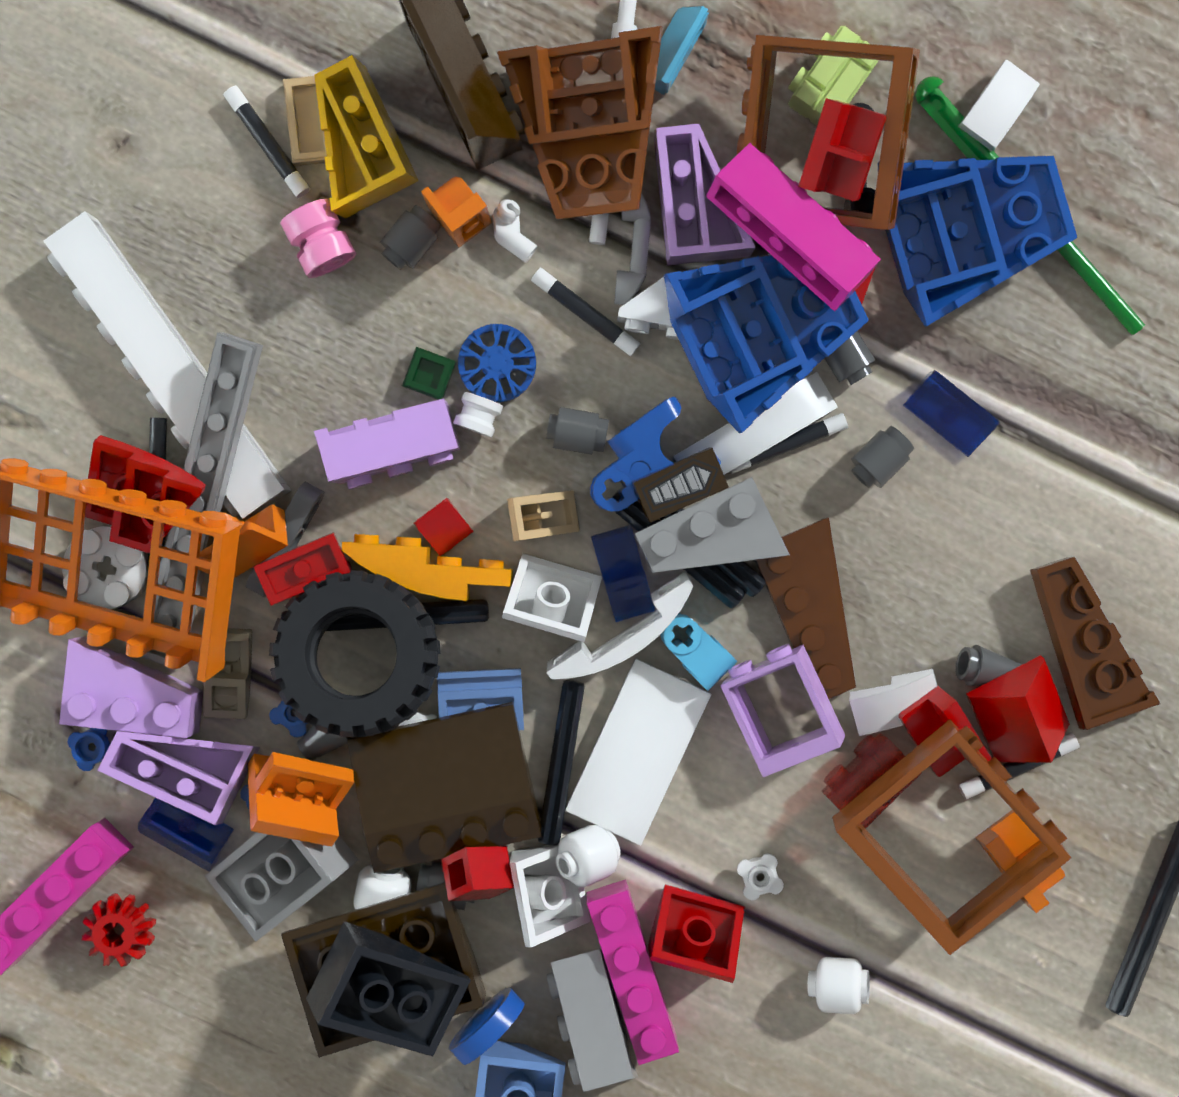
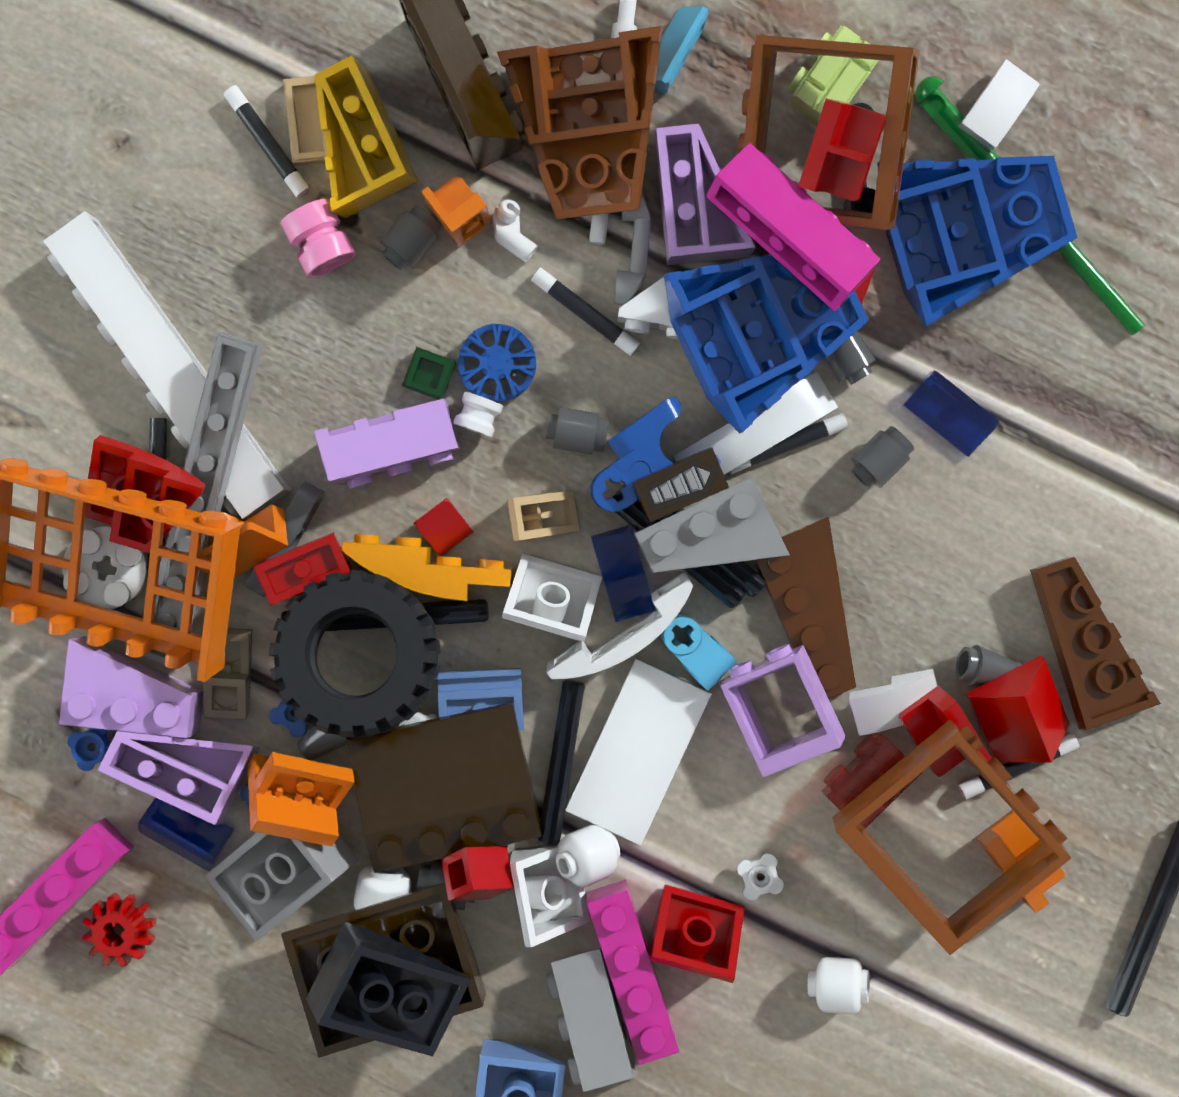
blue piece [448,987,525,1065] -> none

